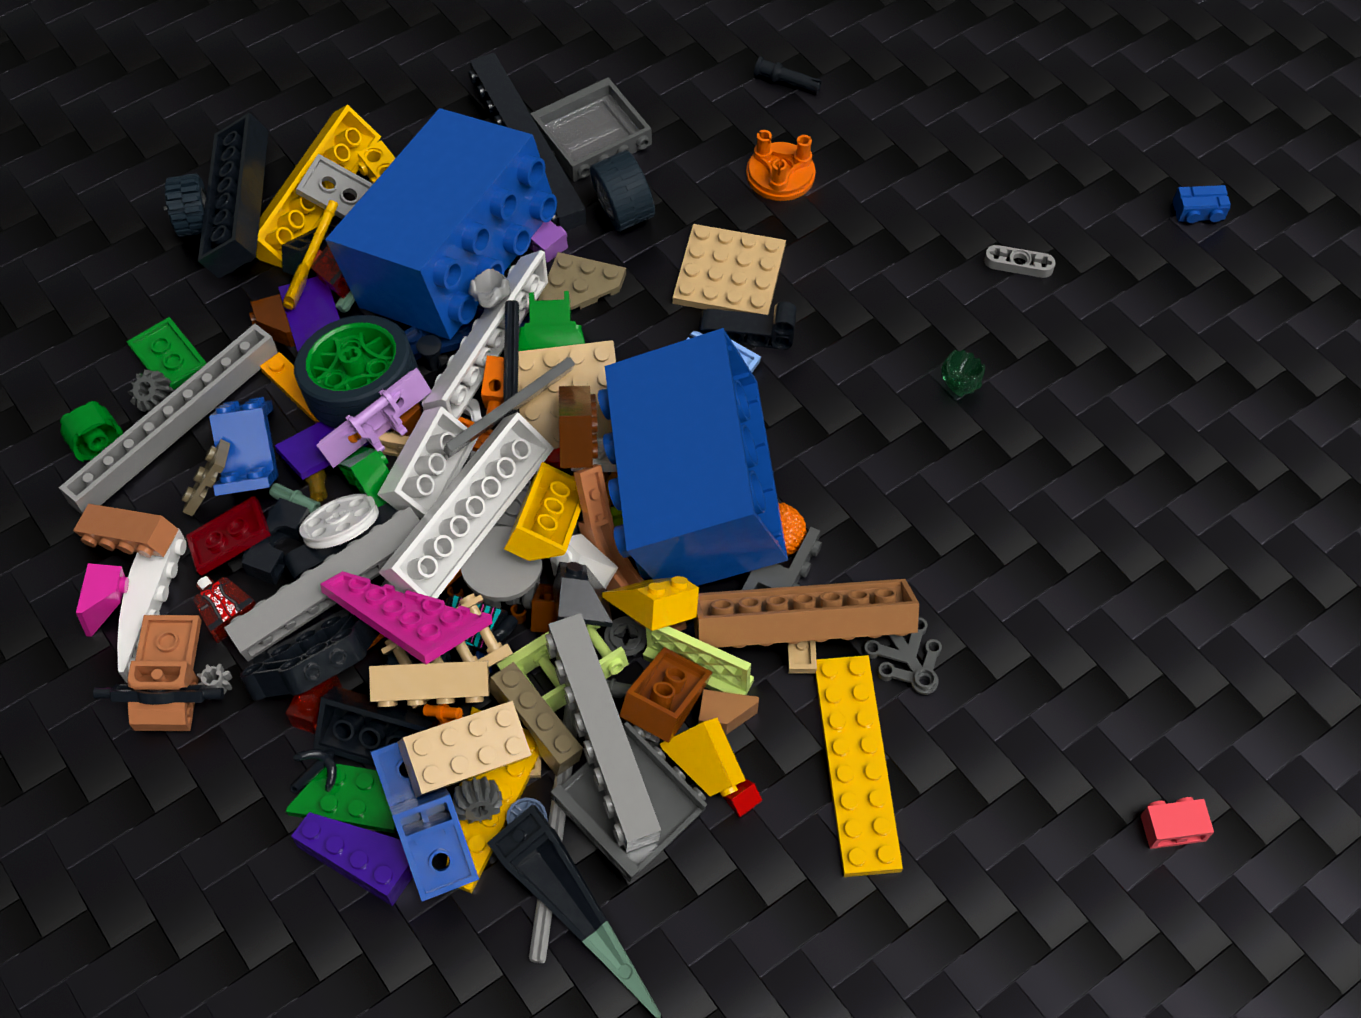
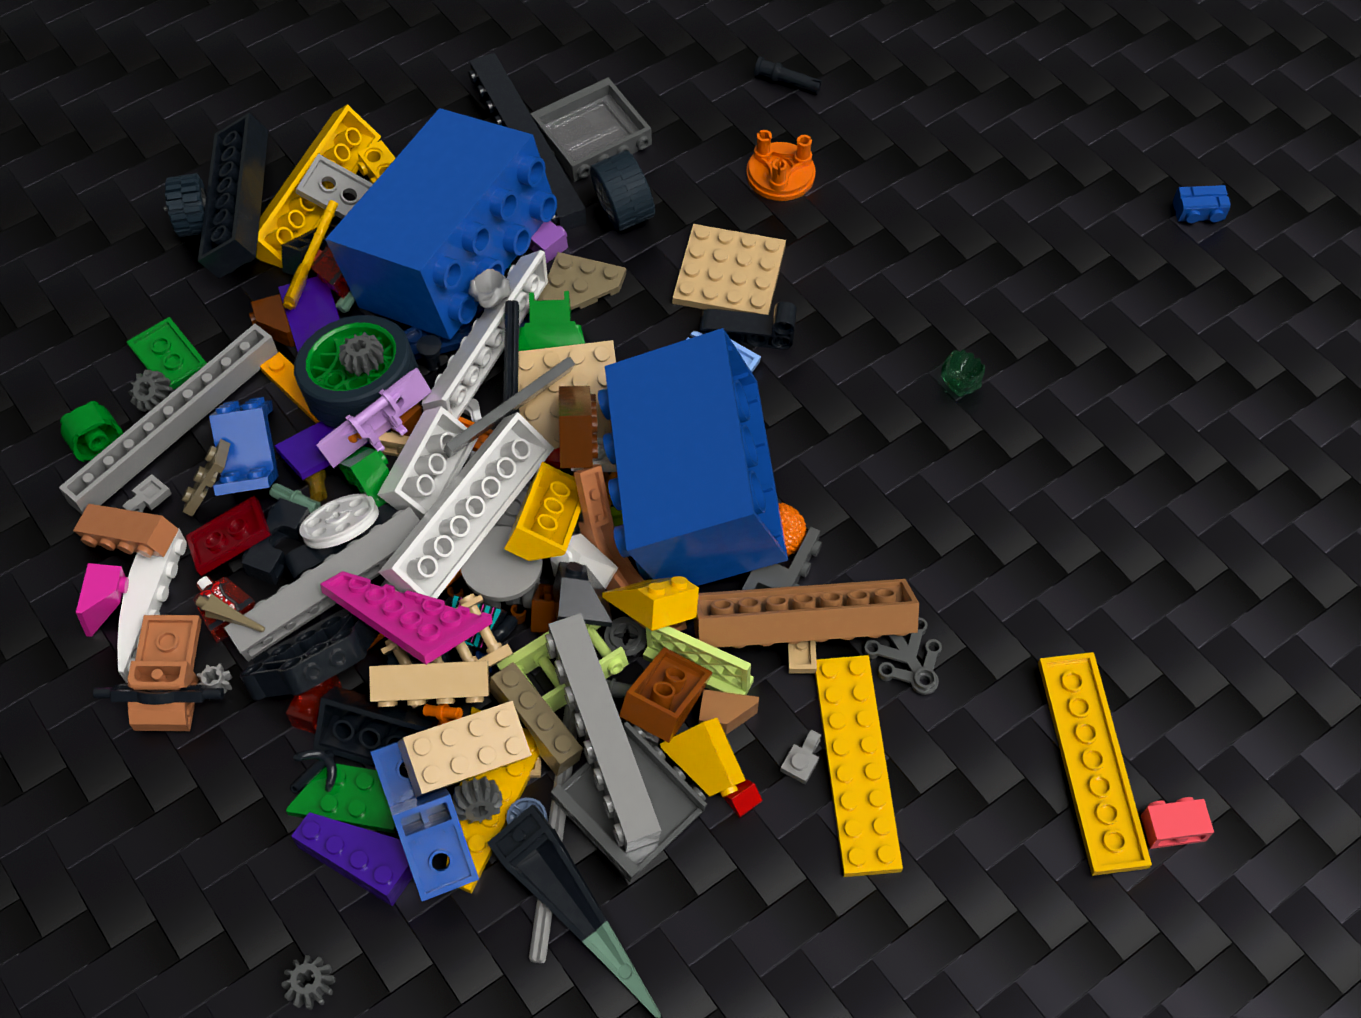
orange torso [481,355,504,415] -> none
light grey beam [984,245,1055,278] -> none
none -> light grey plate [123,474,171,512]
none -> dark tan piece [196,593,265,632]
none -> dark grey gear [282,955,335,1010]
none -> dark grey gear [339,332,384,377]
none -> light grey plate [780,730,821,784]
none -> yellow plate [1038,652,1152,876]

